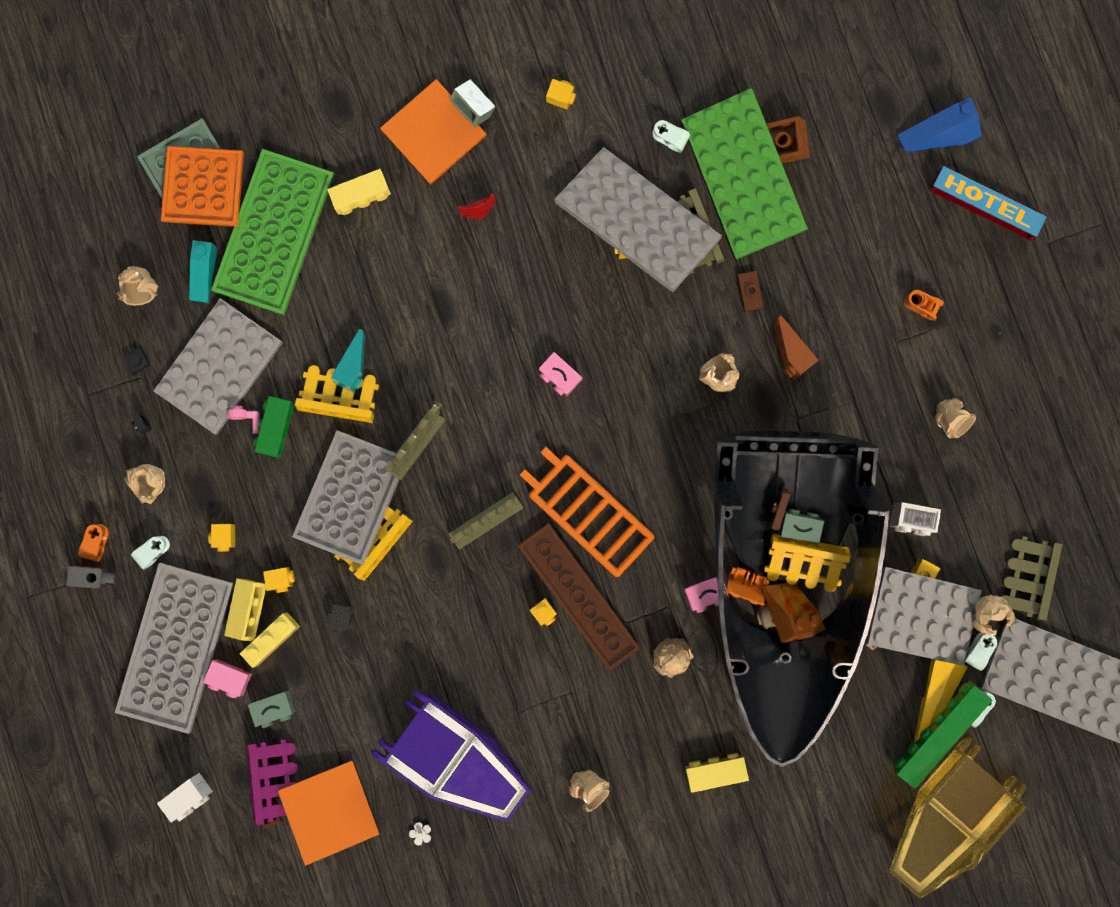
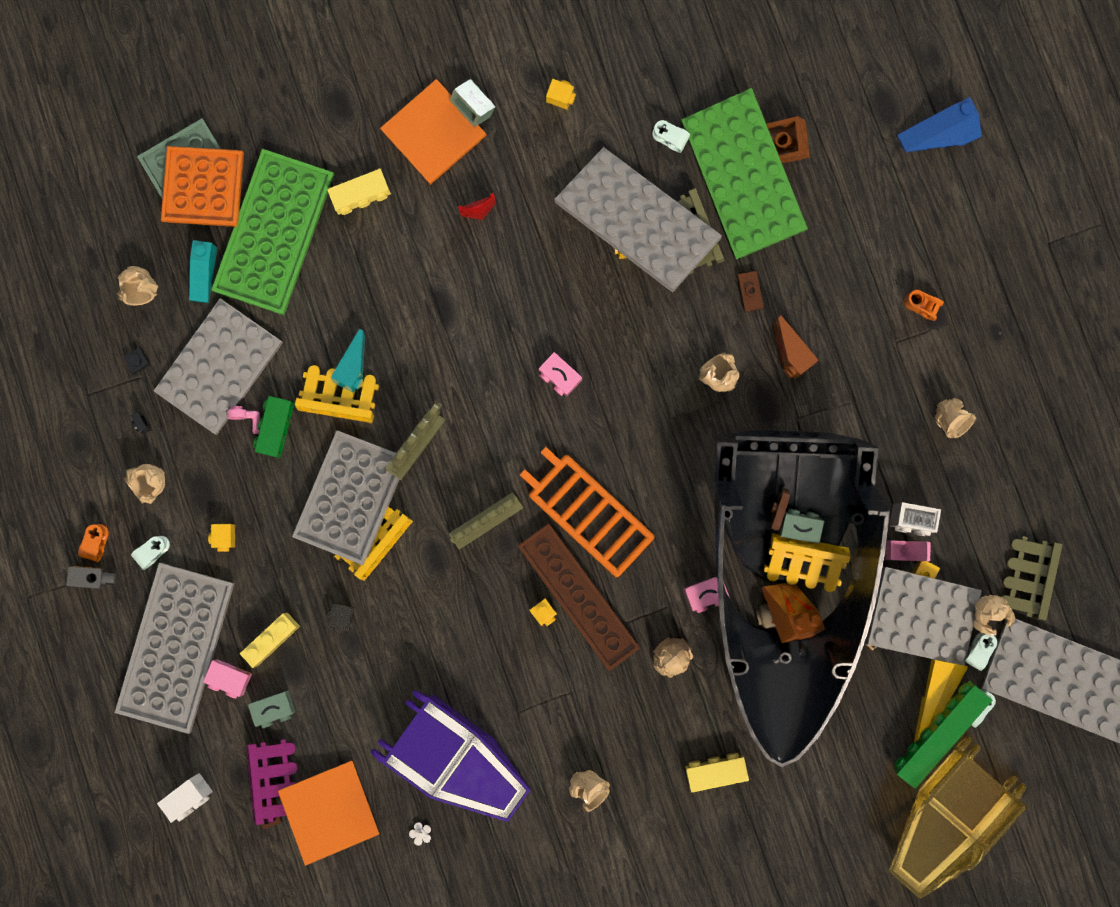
light yellow brick [224,578,266,641] -> none
yellow brick [263,567,295,593] -> none
orange hinge [727,566,770,606] -> none
brick [929,166,1046,241] -> none
none -> bright pink bracket [885,540,931,561]

